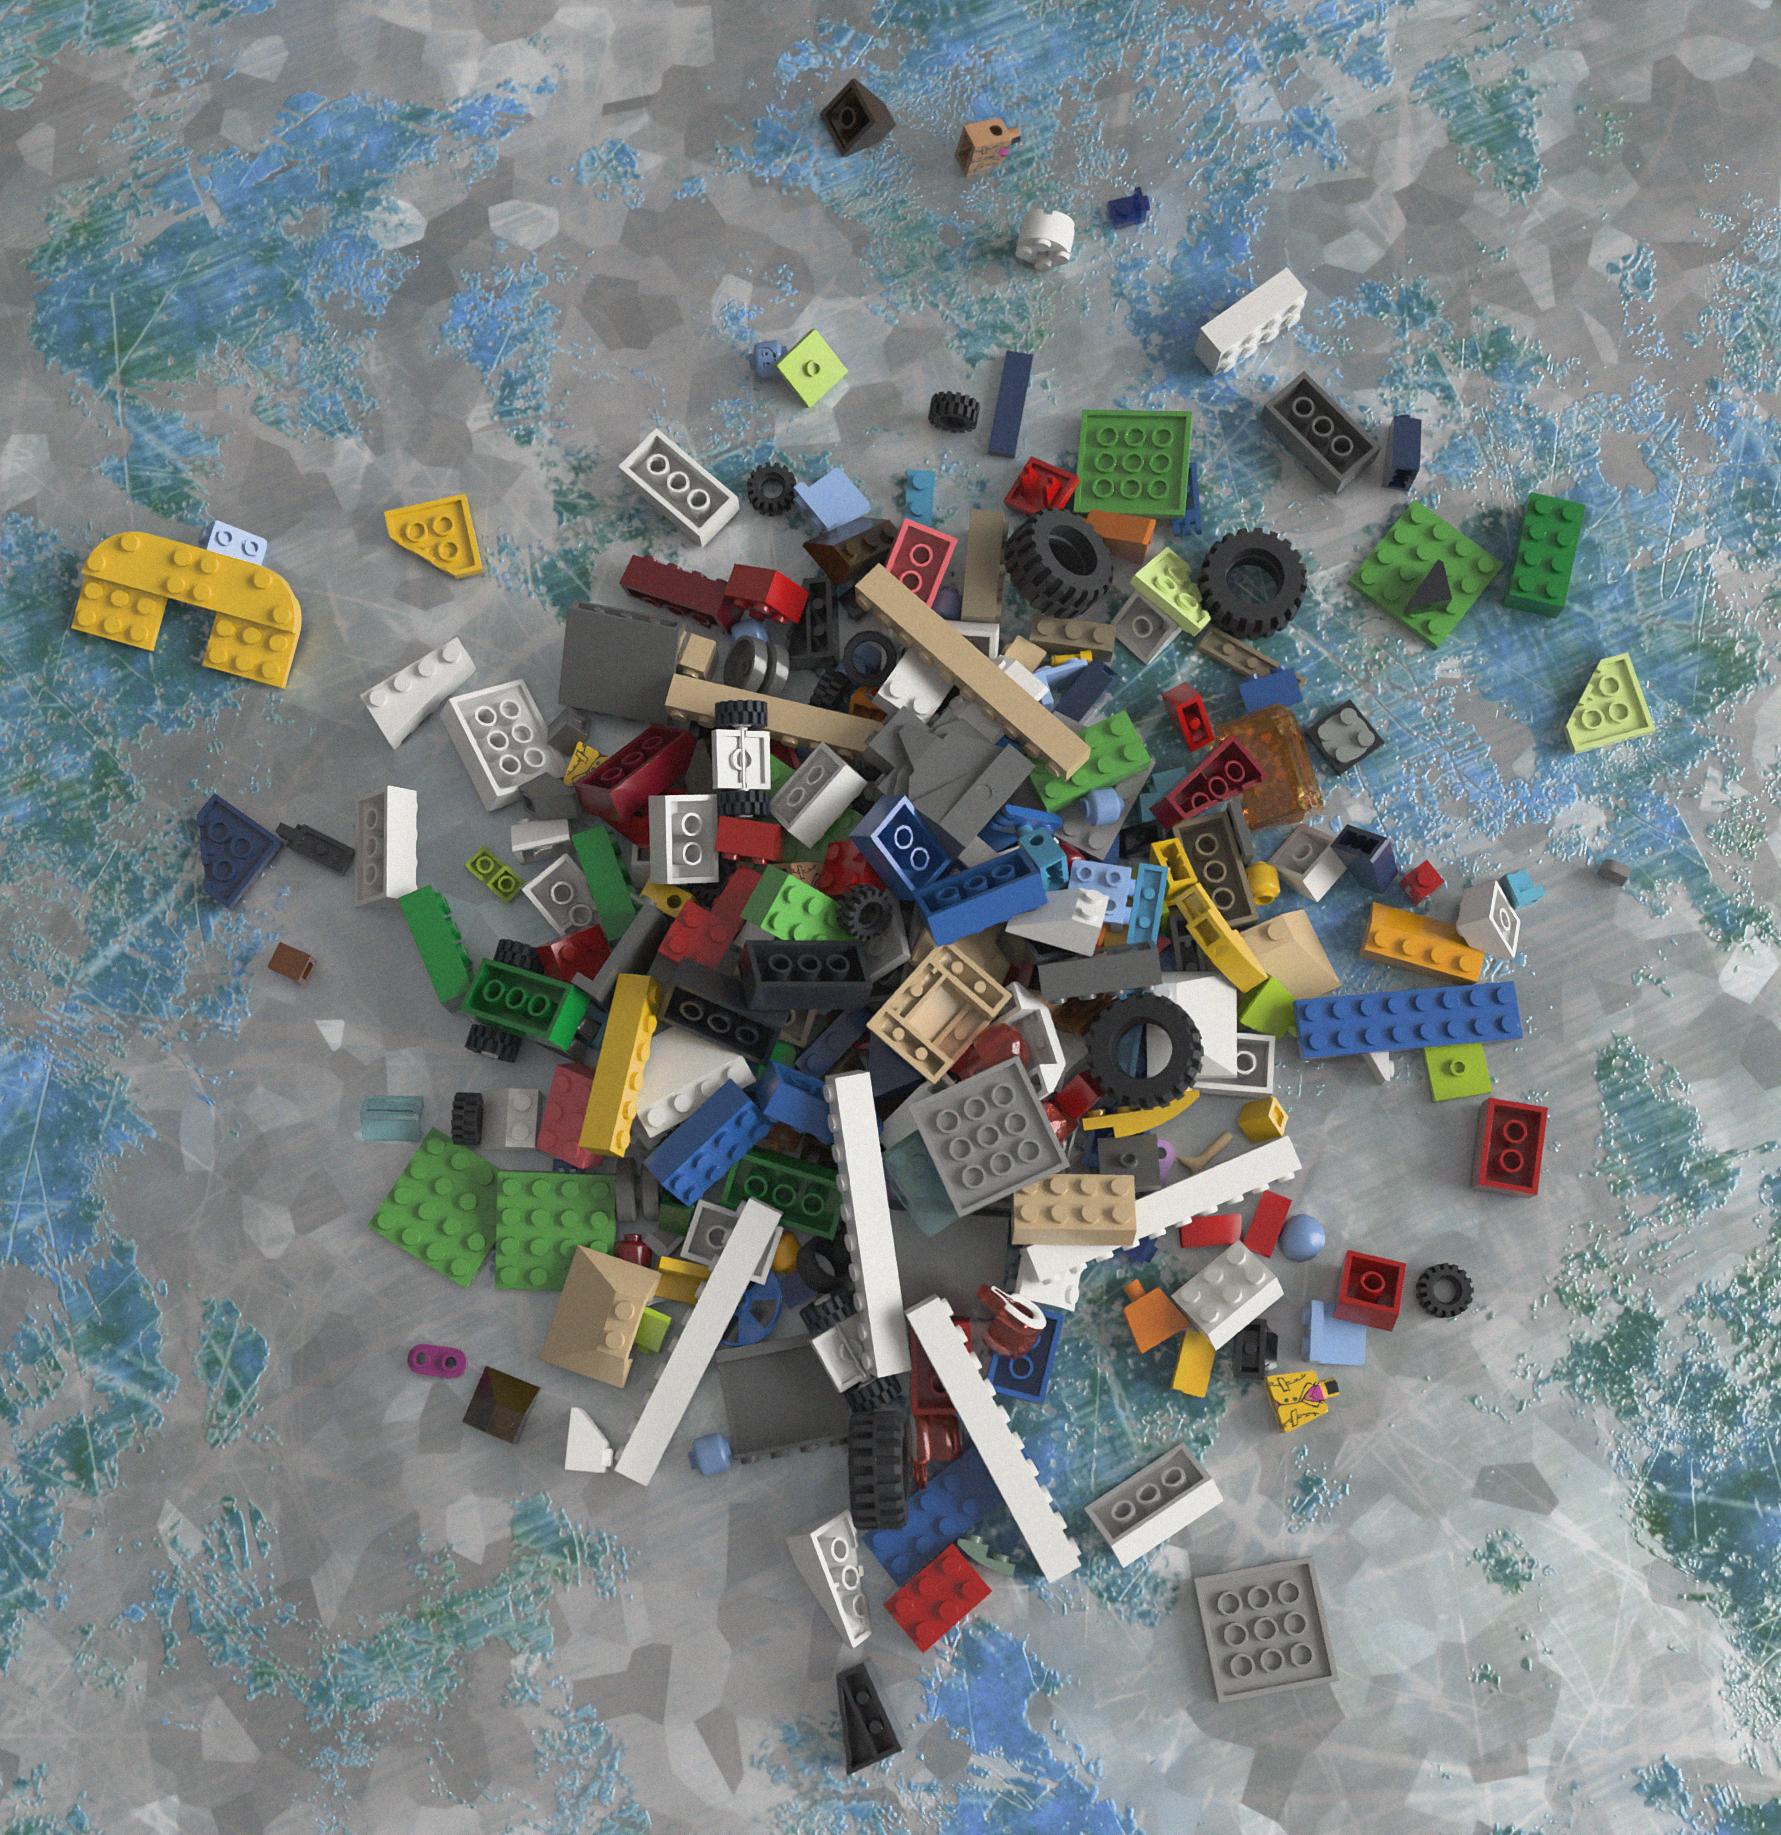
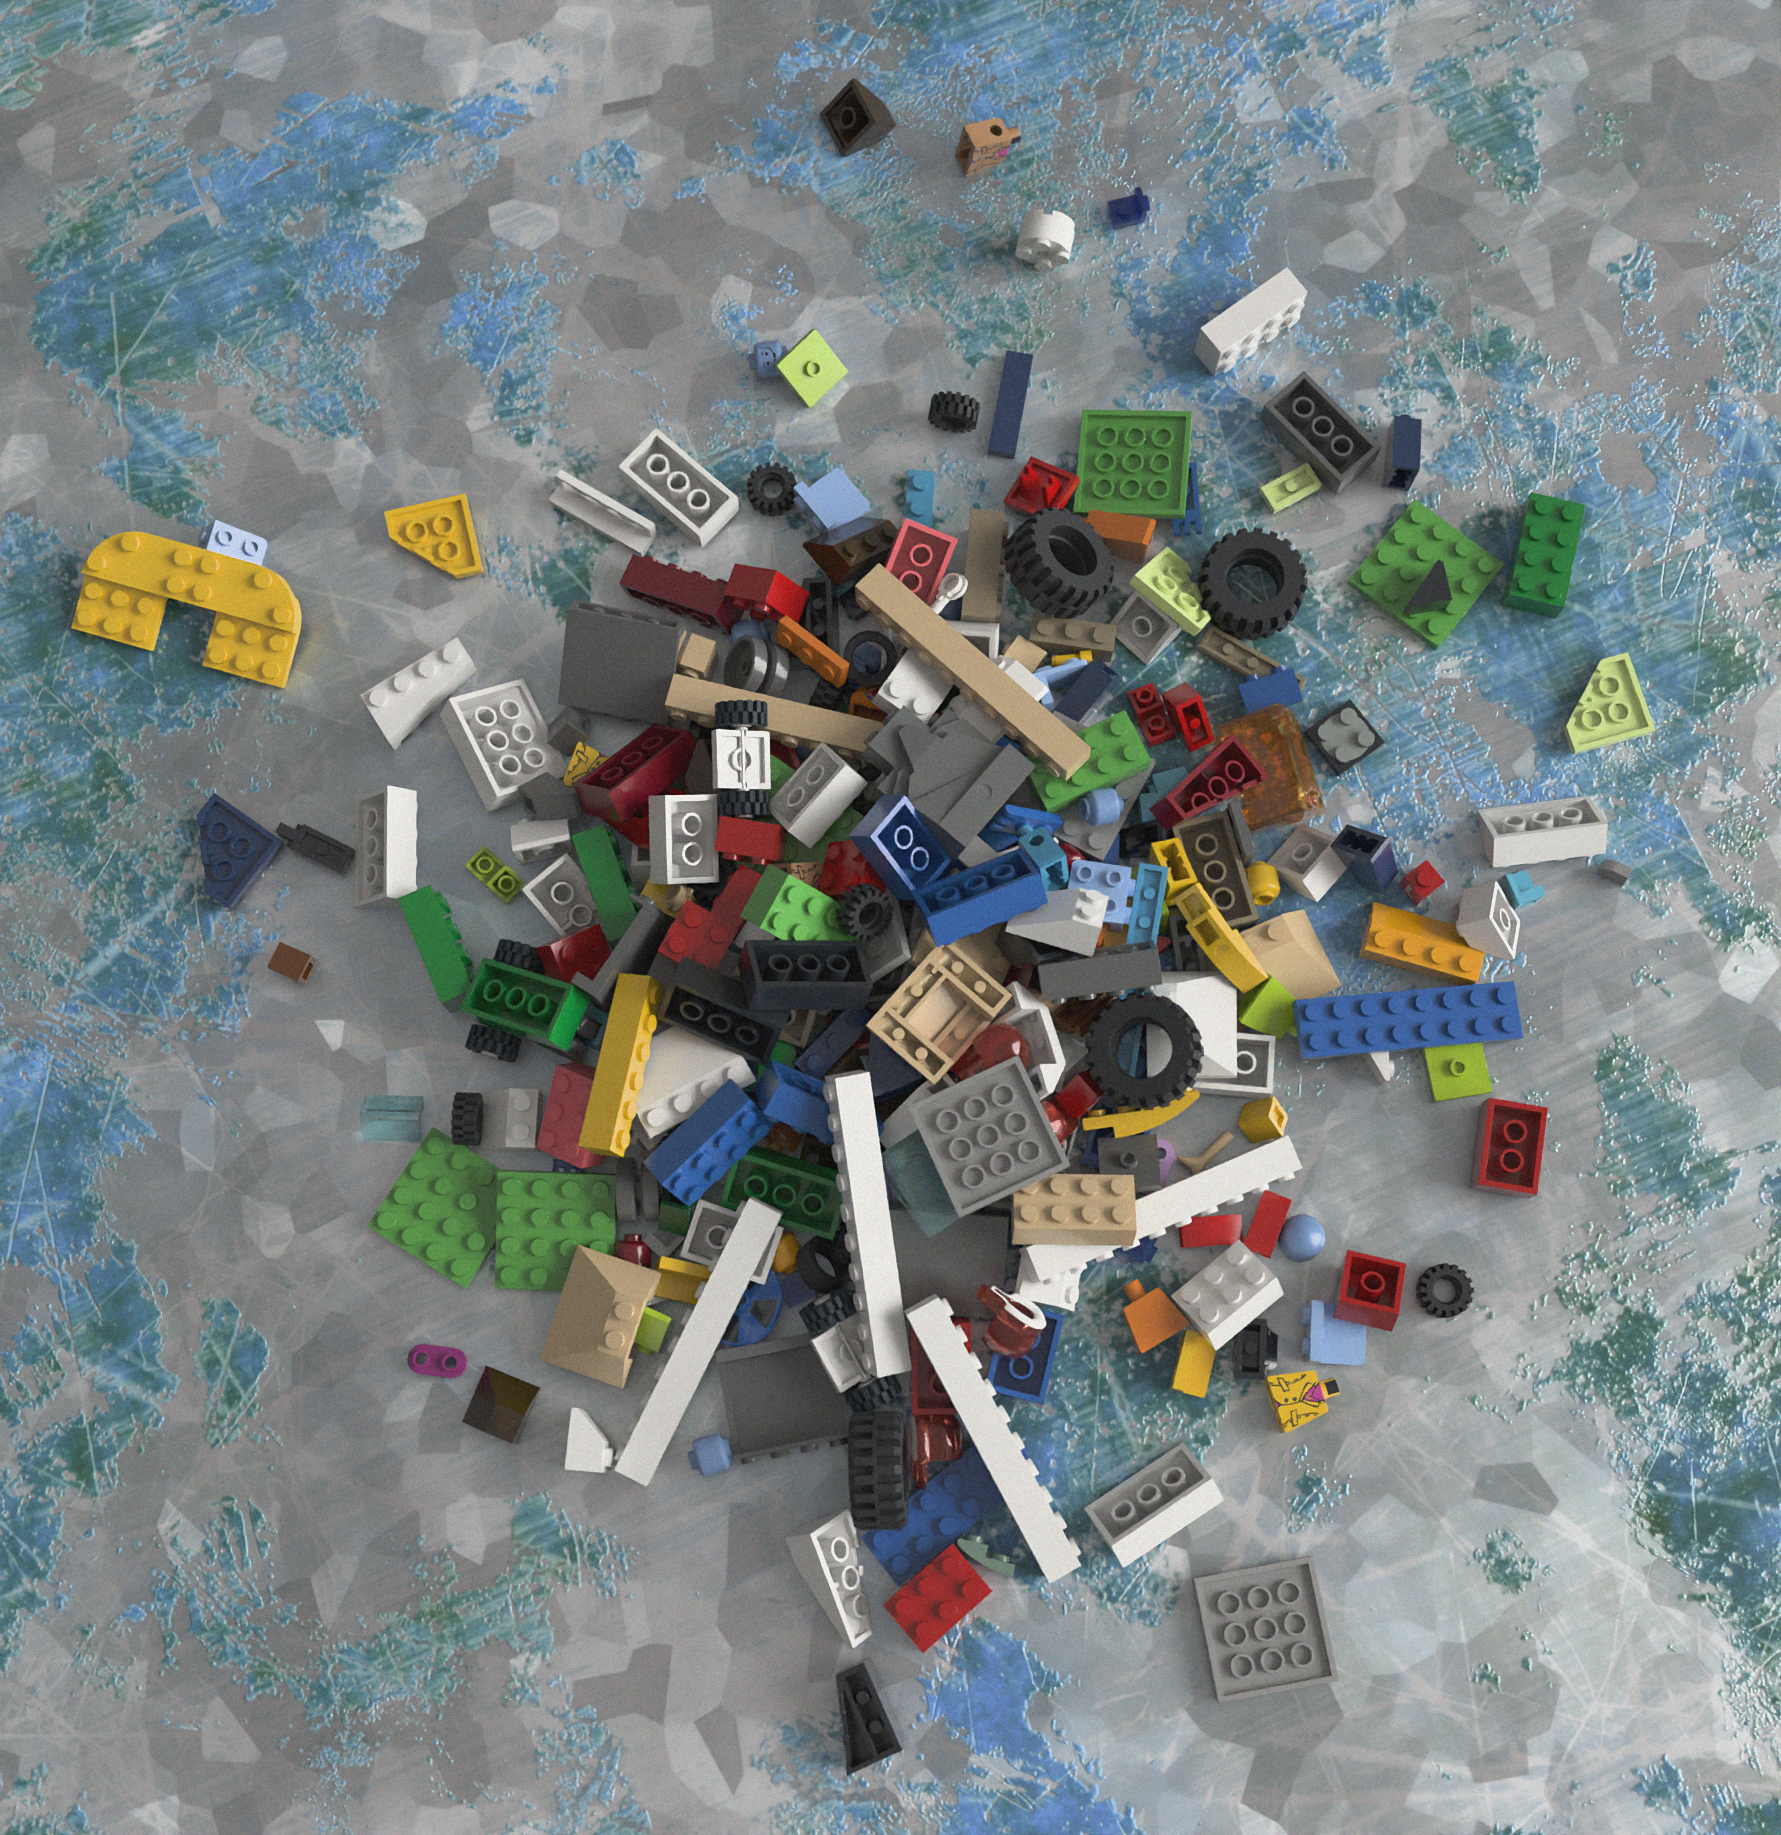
none -> white fence [548,469,657,557]
none -> tan plate [664,884,693,912]
none -> orange plate [776,615,850,688]
none -> white plate [930,572,968,614]
none -> red slope [1126,683,1176,747]
none -> yellowish green plate [1259,462,1322,514]
none -> white slope [1477,796,1608,868]

